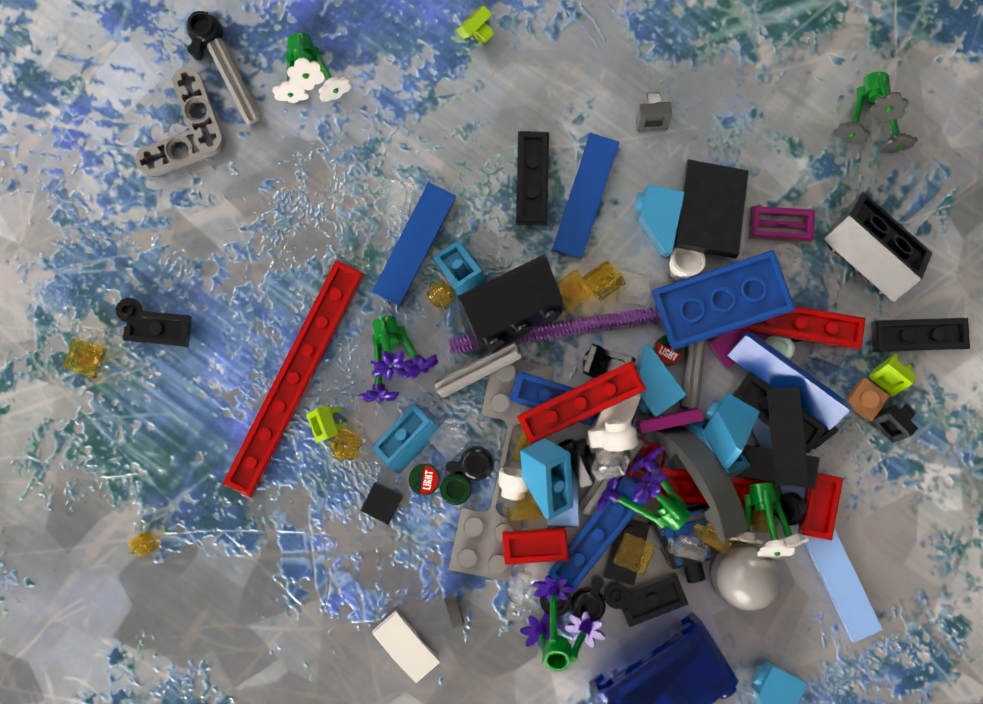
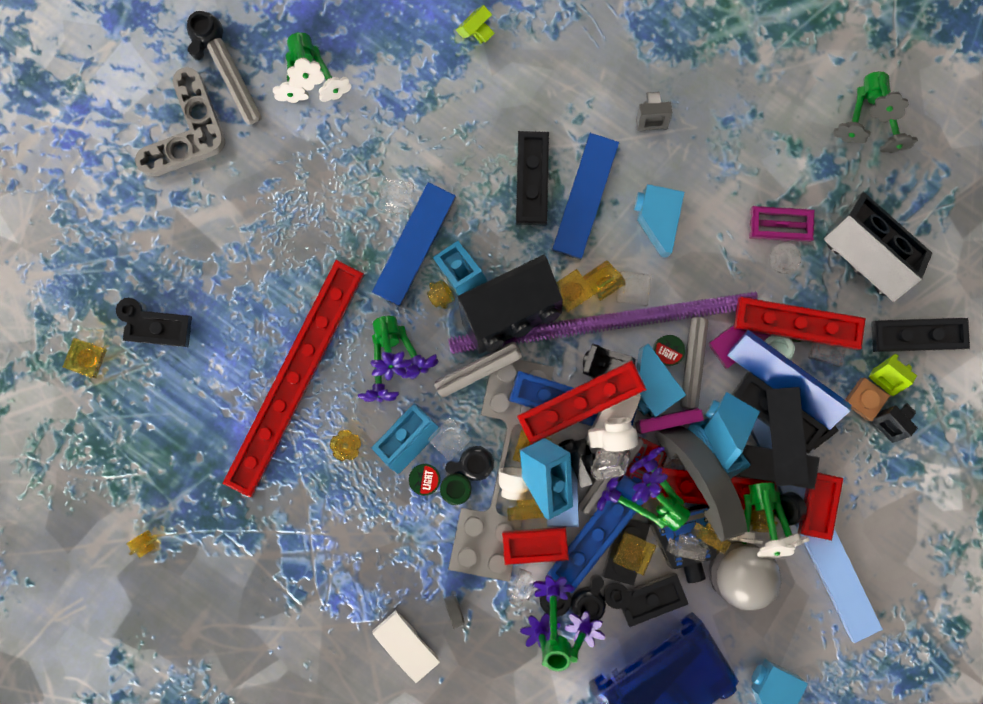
lime tile [306,405,347,443] -> none
black tile [360,482,403,525] -> none
blue tile [651,250,795,351] -> none
white piece [669,248,706,282] -> none
black tile [674,159,749,259] -> none

